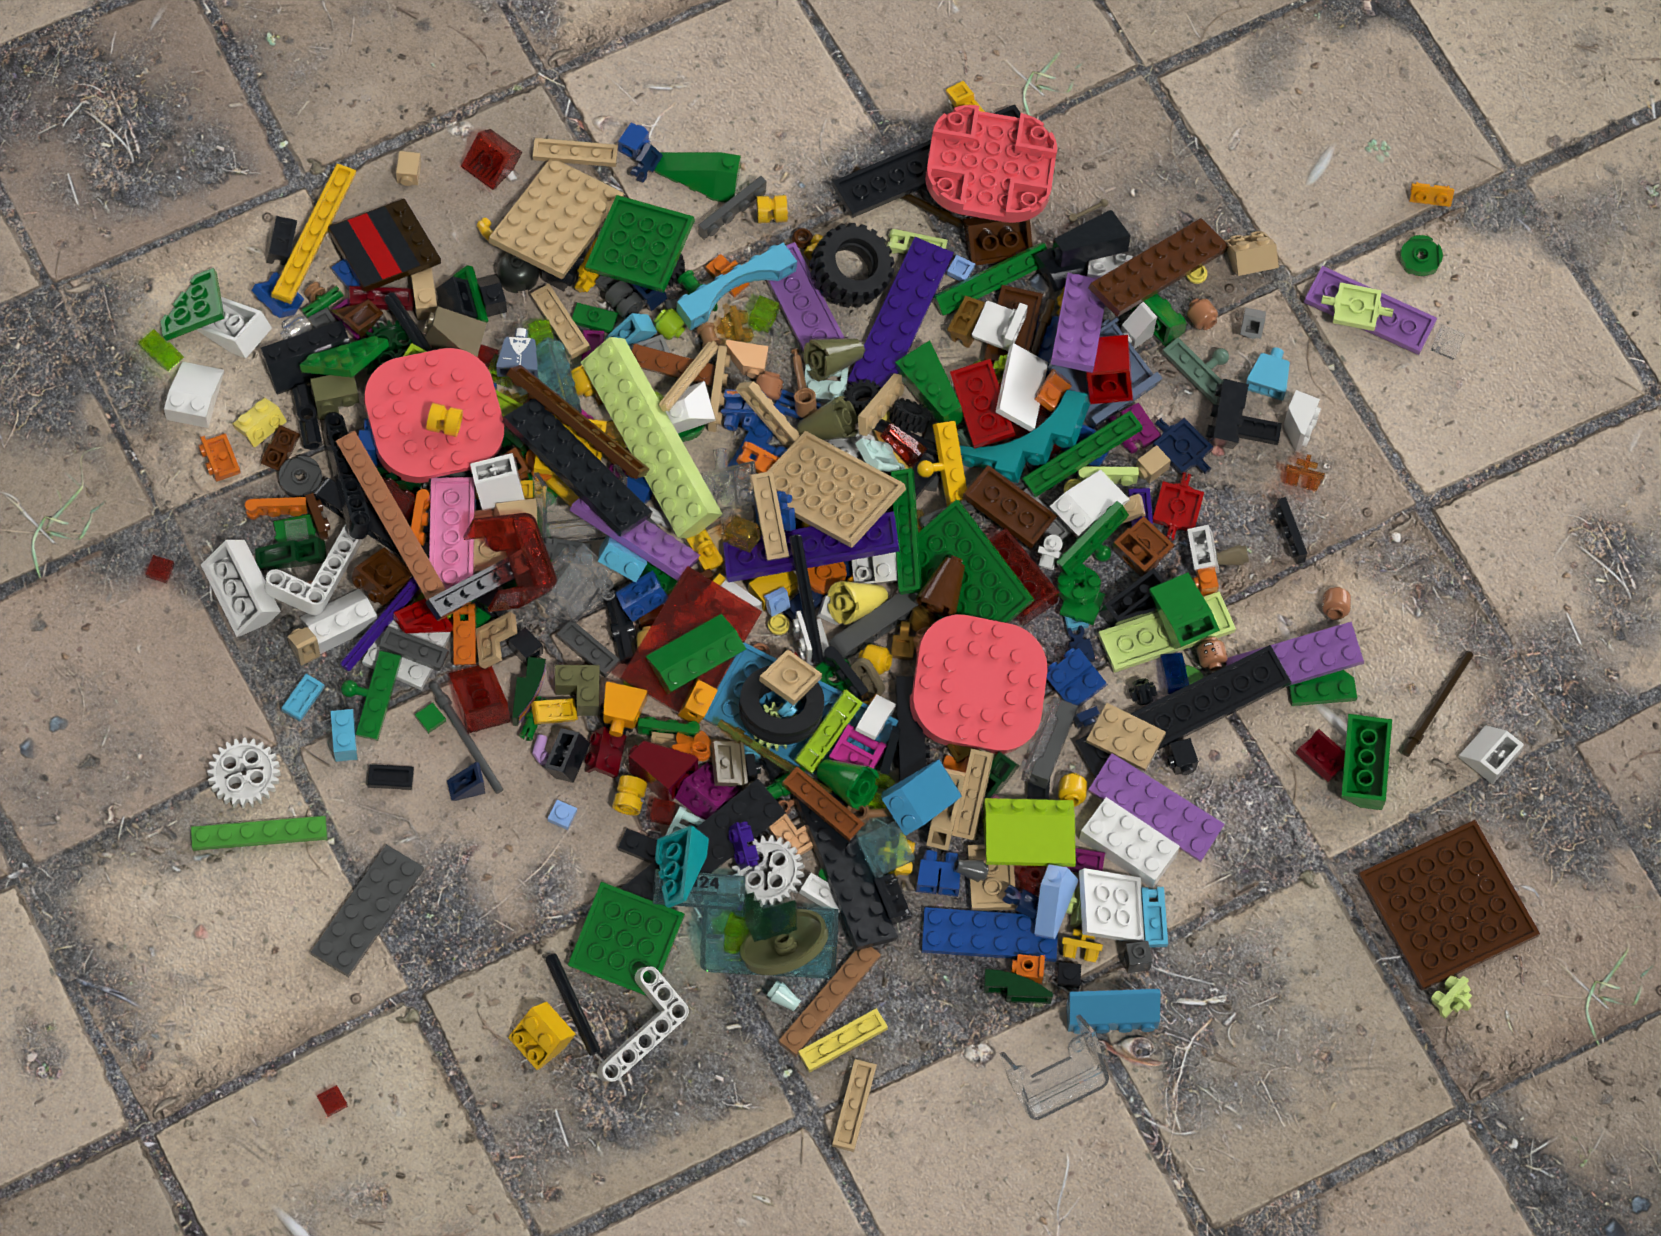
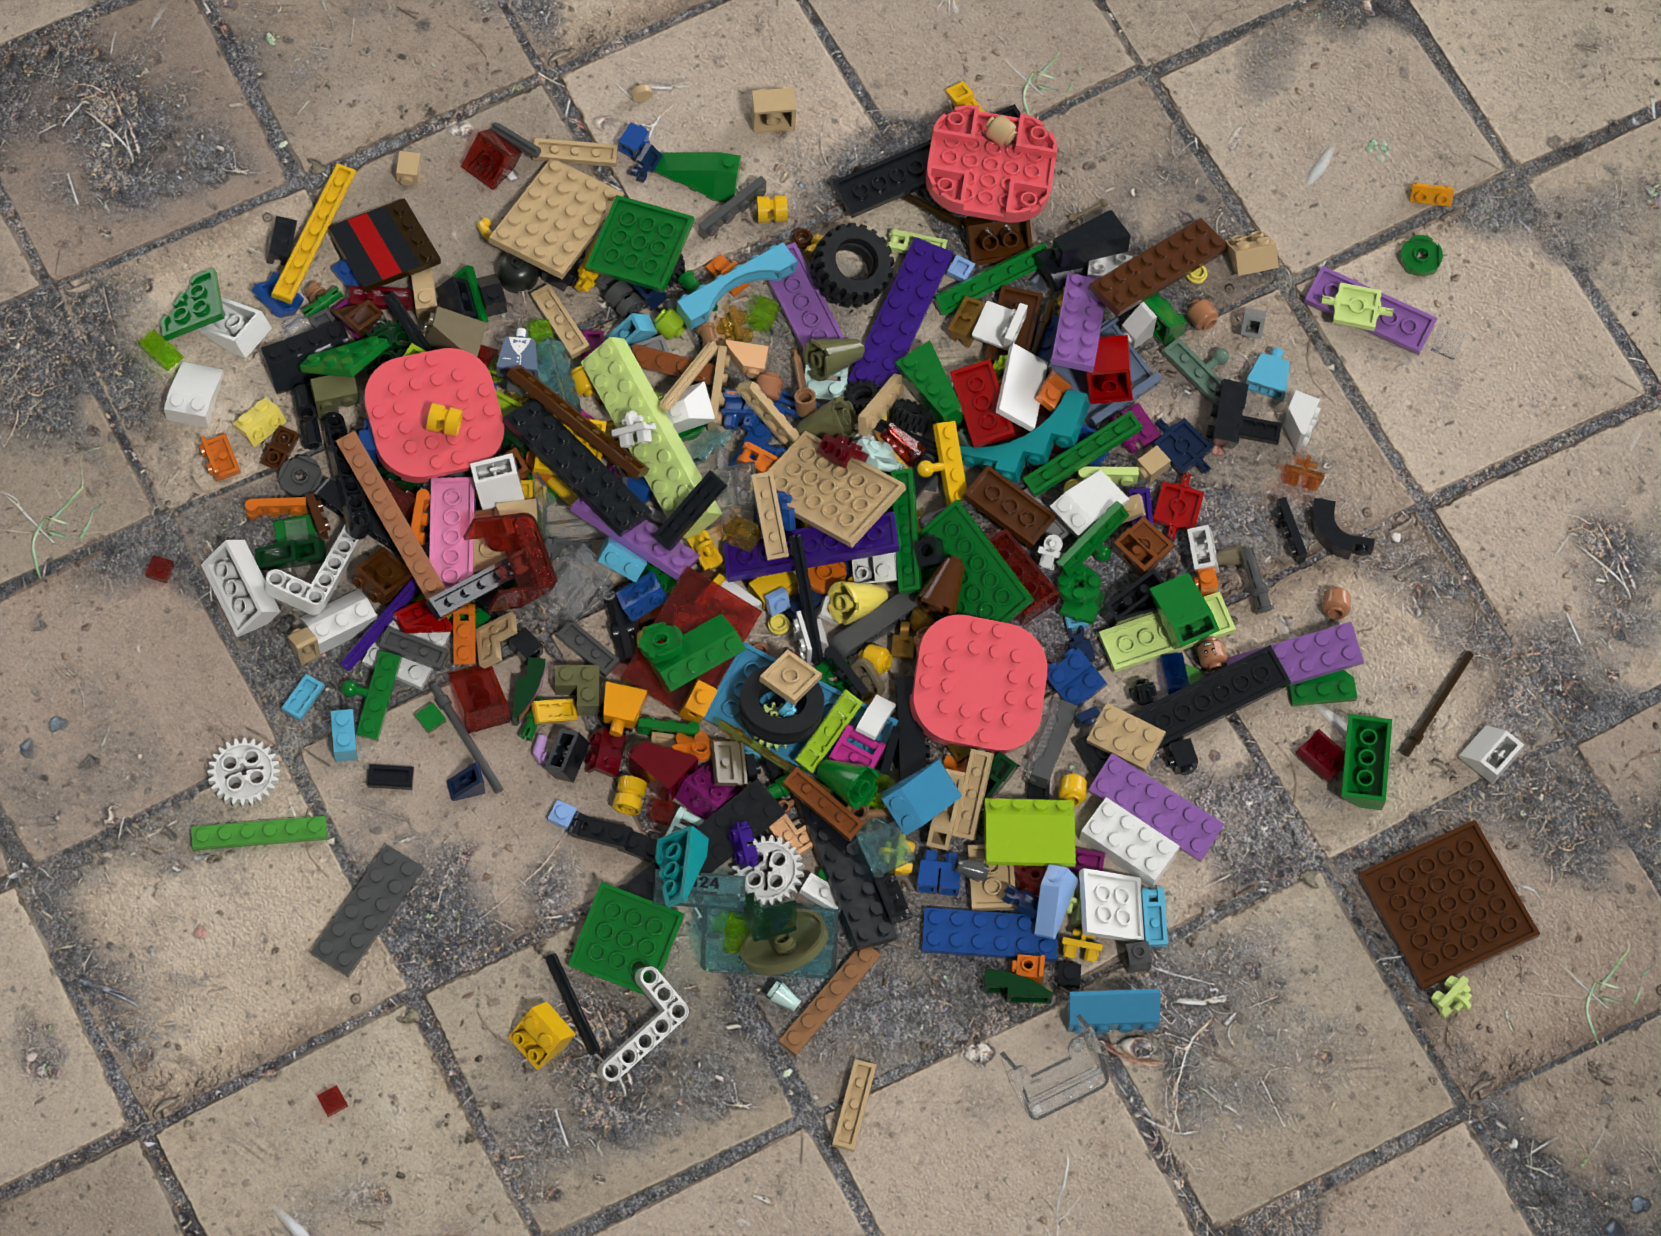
green plate [572,302,618,334] -> none
light yellow plate [798,1008,888,1073] -> none
none -> dark grey axle [490,122,541,158]
none -> dark grey slope [499,376,527,394]
none -> black plate [567,812,633,851]
none -> white hips [612,411,656,448]
none -> tan piece [631,84,653,102]
none -> green plate [639,622,684,664]
none -> black plate [653,470,728,551]
none -> clear light blue slope [691,429,734,466]
none -> tan brick [751,87,796,133]
none -> dark red bracket [817,433,869,468]
none -> black brick [915,535,945,569]
none -> tan head [985,115,1017,146]
none -> dark grey pin [1240,547,1275,614]
none -> black arch [1310,498,1375,560]

